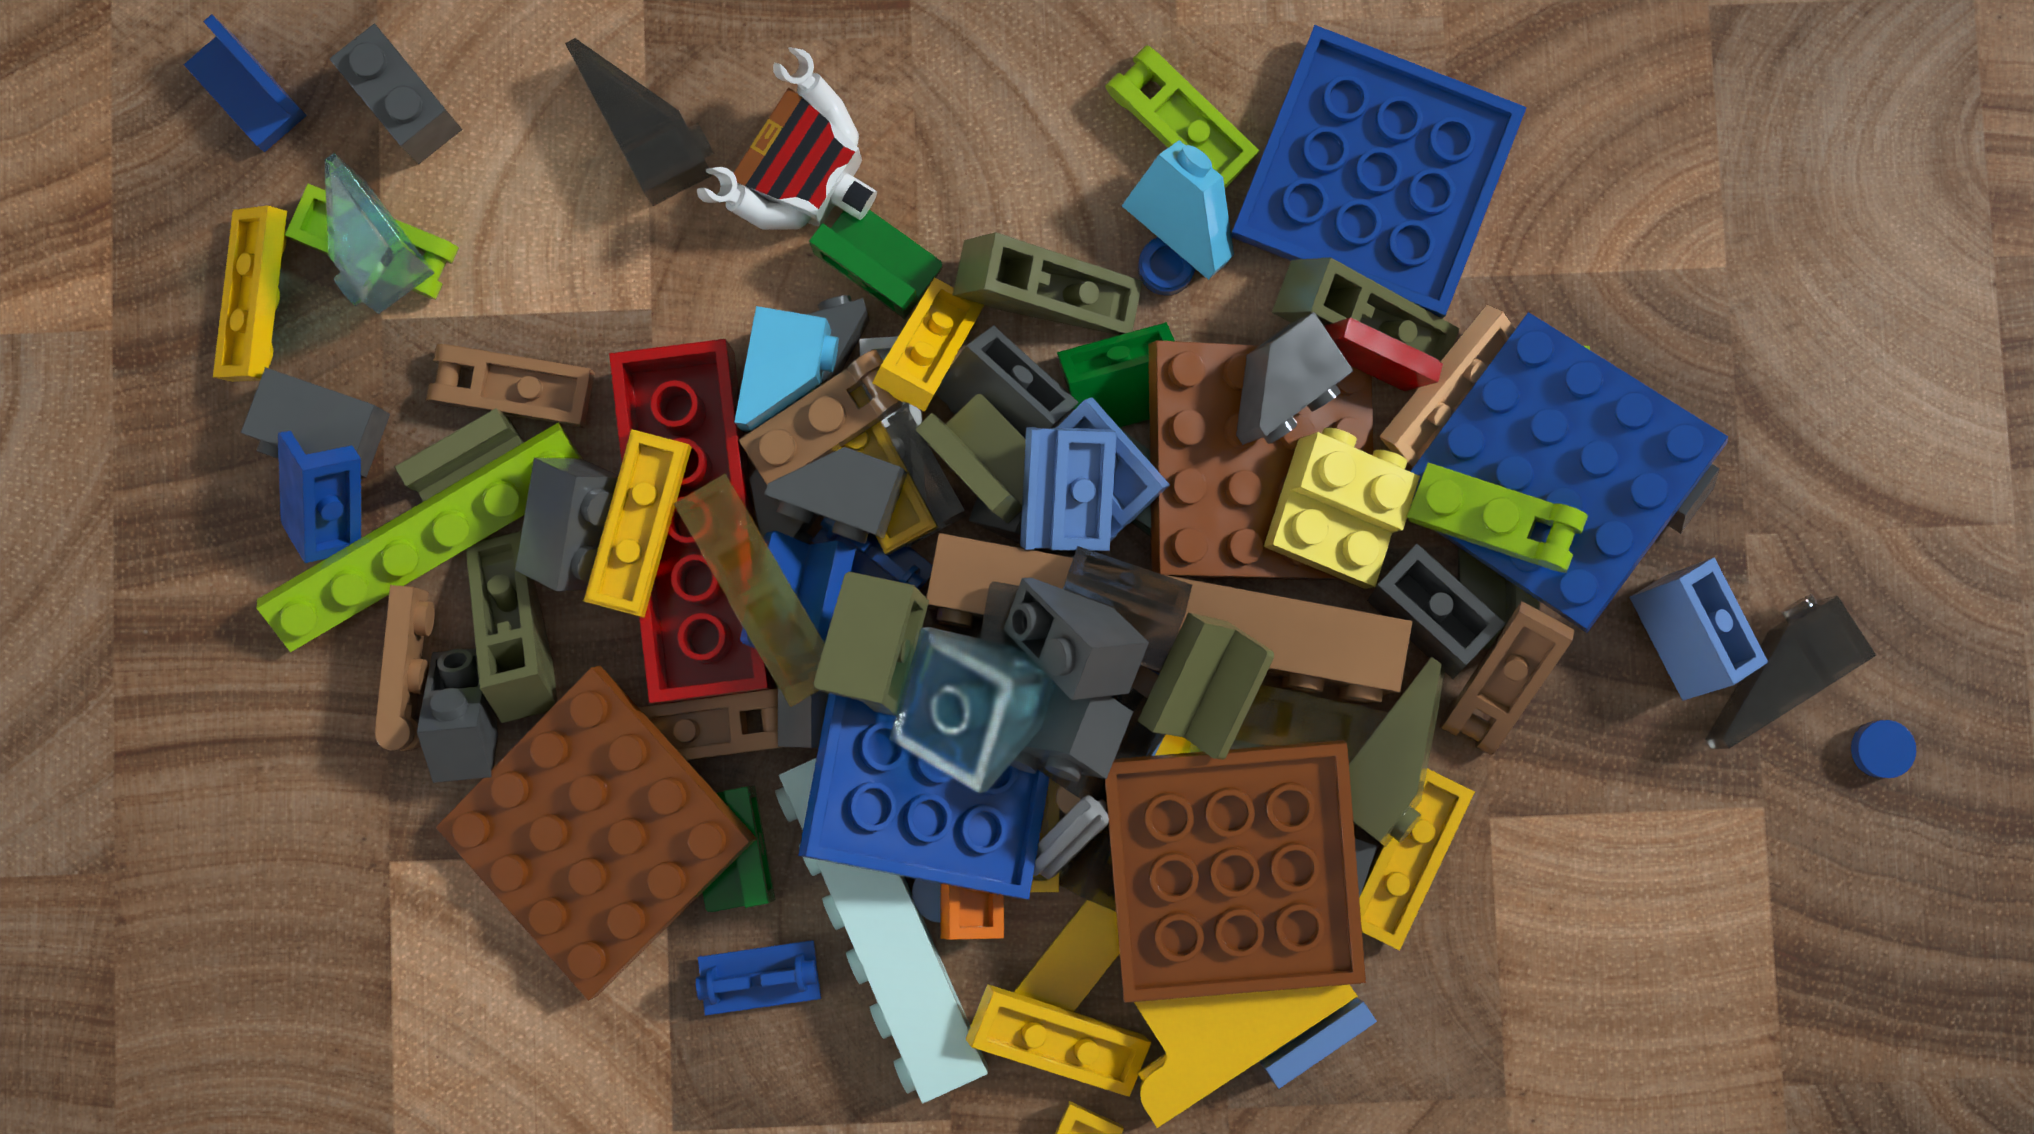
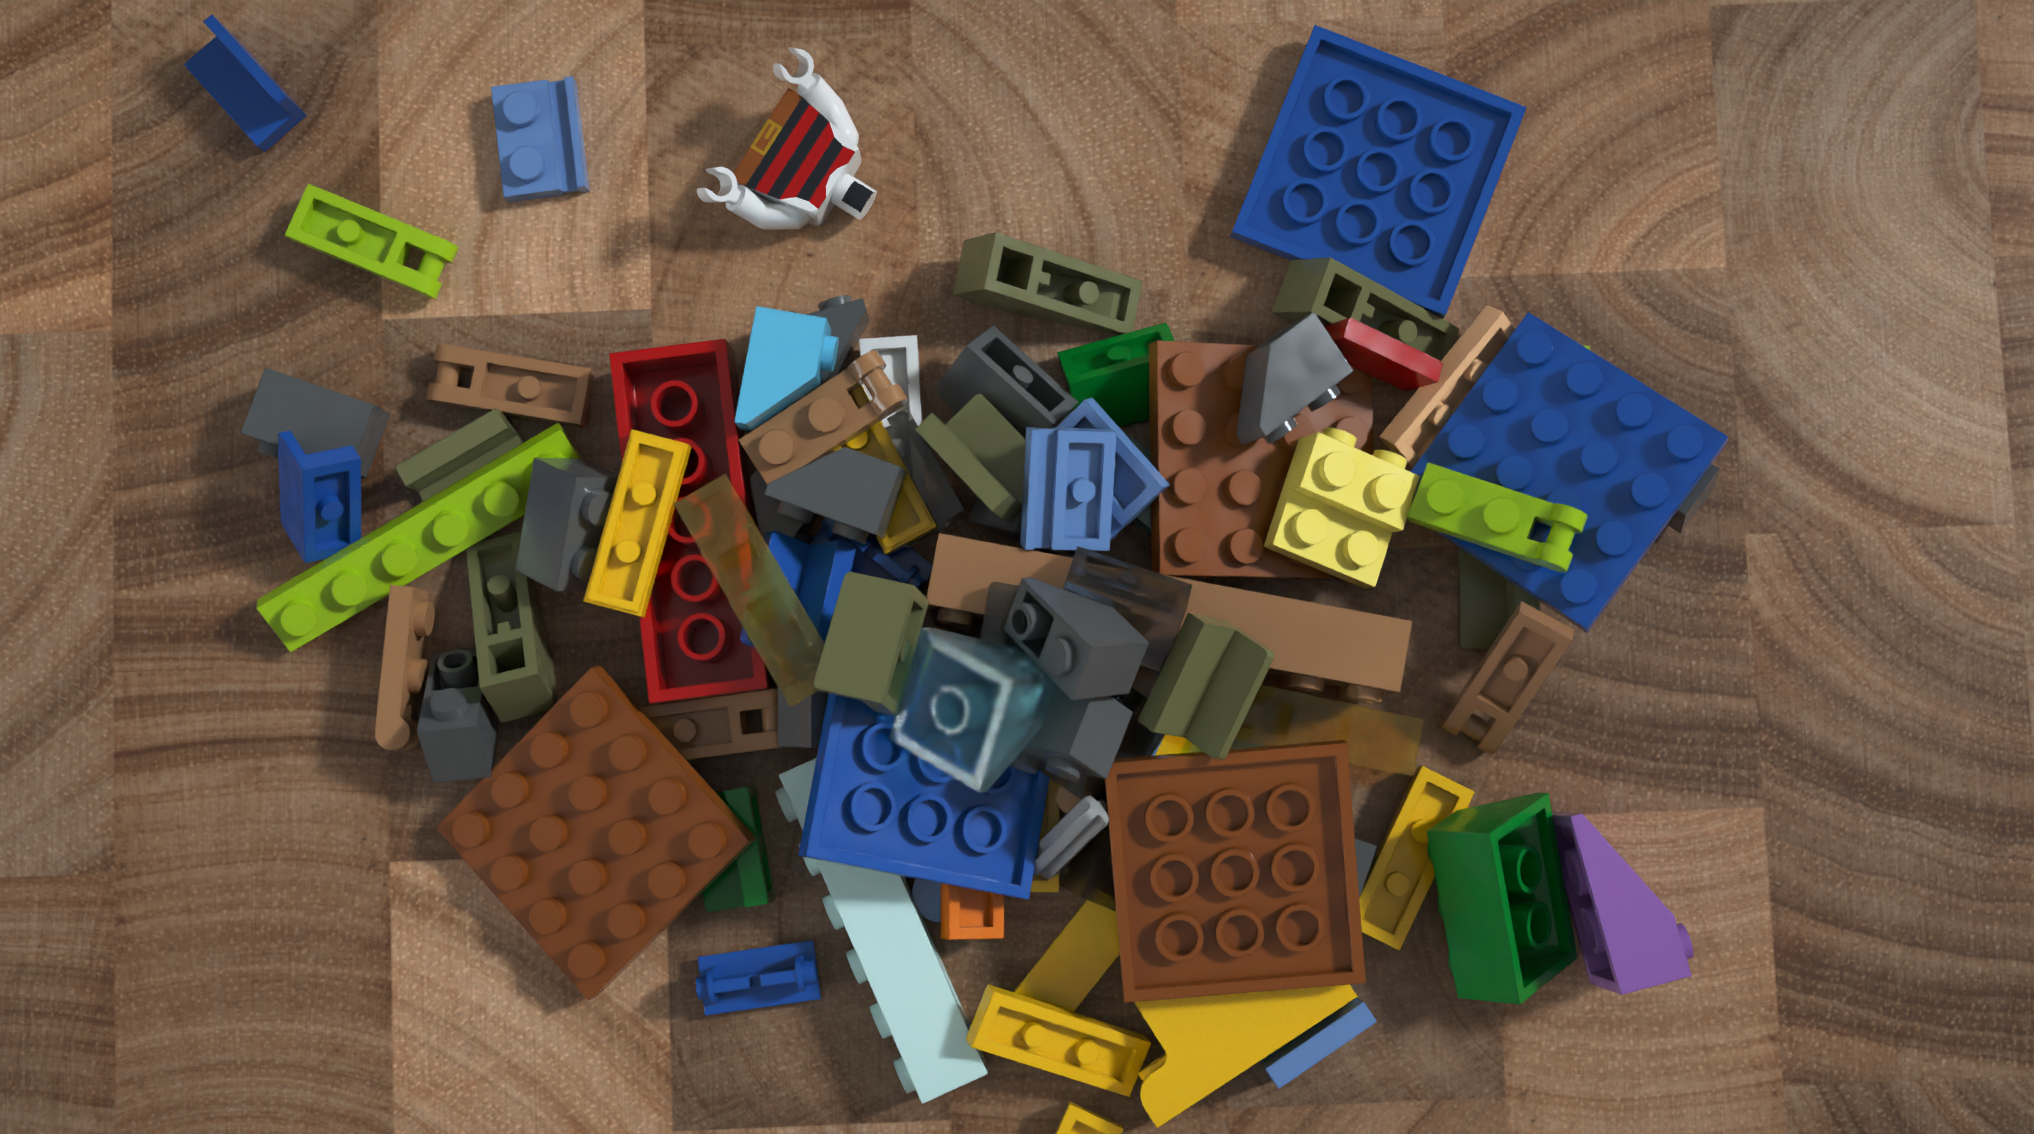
yellow plate [213,205,287,382] -> none
clear light blue slope [324,153,435,314] -> none
dark grey brick [329,23,463,165] -> none
clear smoke slope [565,38,714,206] -> none
green panel [809,209,943,320] -> none
yellow plate [872,277,984,412] -> none
lime plate [1105,45,1260,188] -> none
medium azure slope [1121,140,1234,280] -> none
blue tile [1138,237,1195,296] -> none
olive slope [1349,657,1445,847] -> none
dark grey brick [1367,544,1506,679] -> none
medium blue brick [1629,557,1768,701] -> none
clear smoke slope [1705,594,1877,749] -> none
blue tile [1851,720,1916,778] -> none
none -> medium blue plate [491,76,590,202]
none -> green slope [1427,792,1578,1005]
none -> medium lavender slope [1552,811,1693,995]

